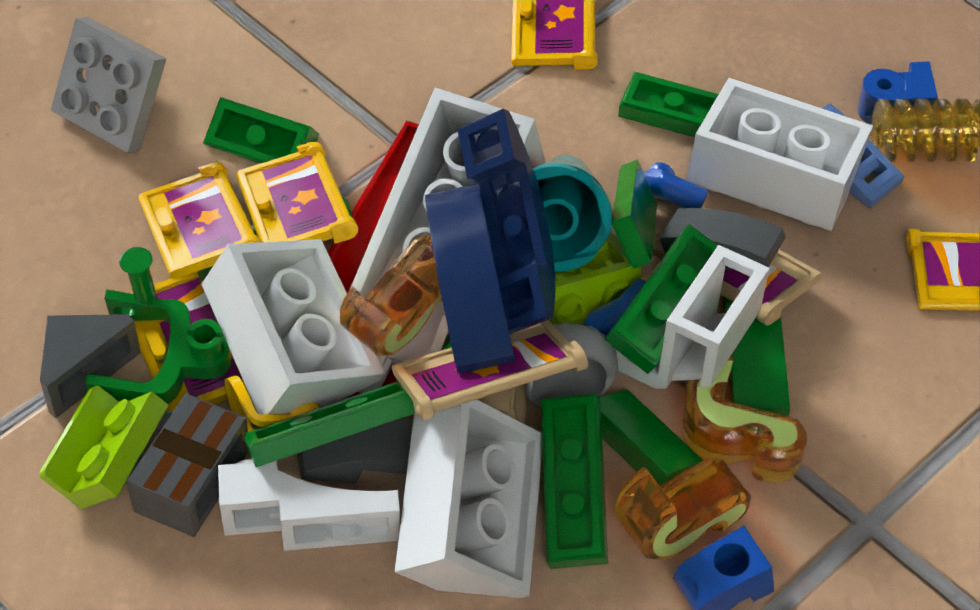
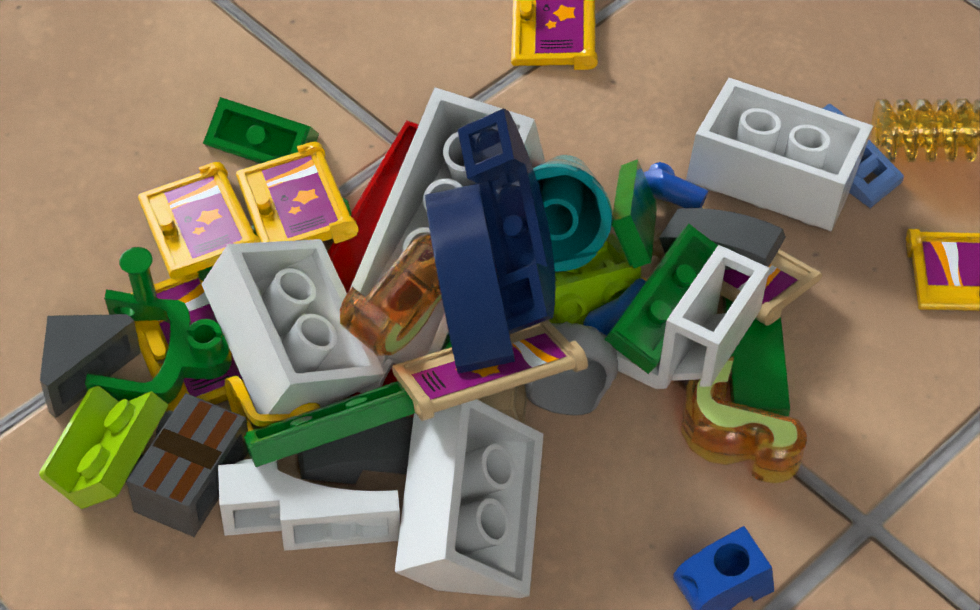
light grey plate [51,17,167,153] -> none
green tile [541,394,609,569] -> none
green slope [599,390,705,495] -> none
clear orange animal [614,458,751,560] -> none
green tile [618,71,719,138] -> none
blue leg [858,61,938,128] -> none

